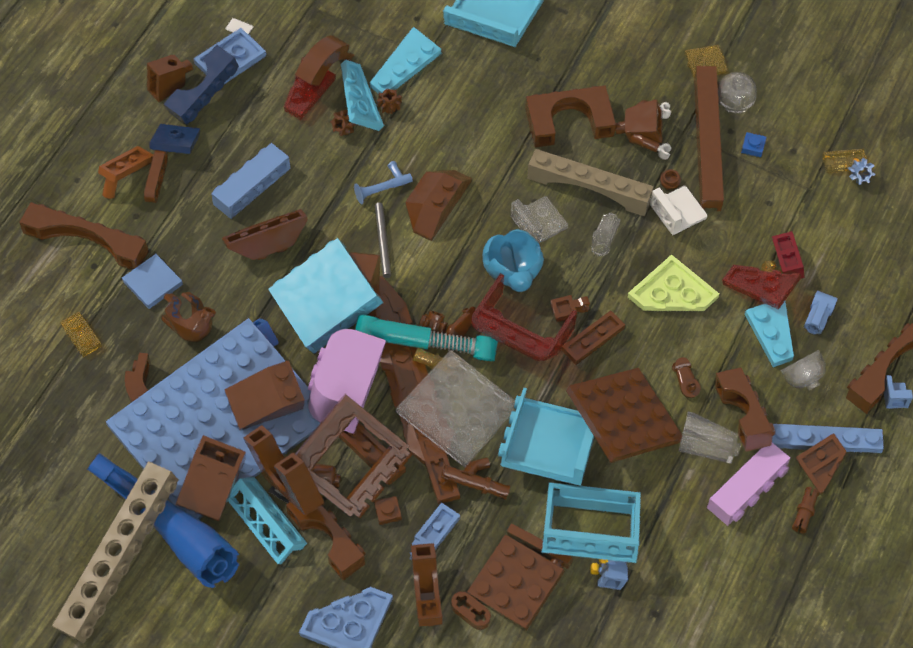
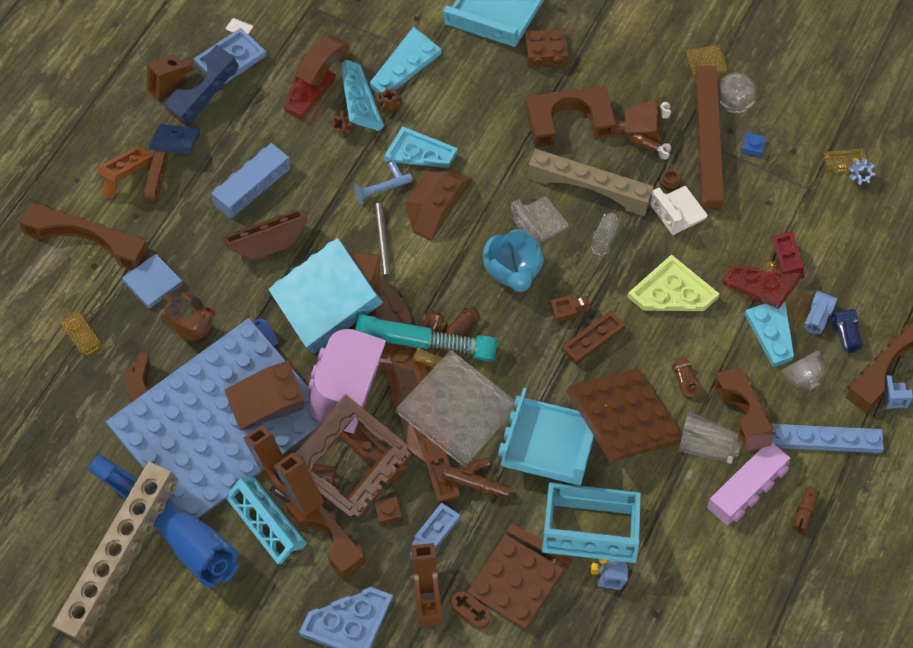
reddish brown slope [176,435,246,521] -> none
clear red windscreen [472,273,577,361] -> none
reddish brown wing [795,433,847,495] -> none
none -> medium azure wing [384,126,458,168]
none -> reddish brown plate [525,29,568,68]
none -> clear blue piece [831,309,863,353]

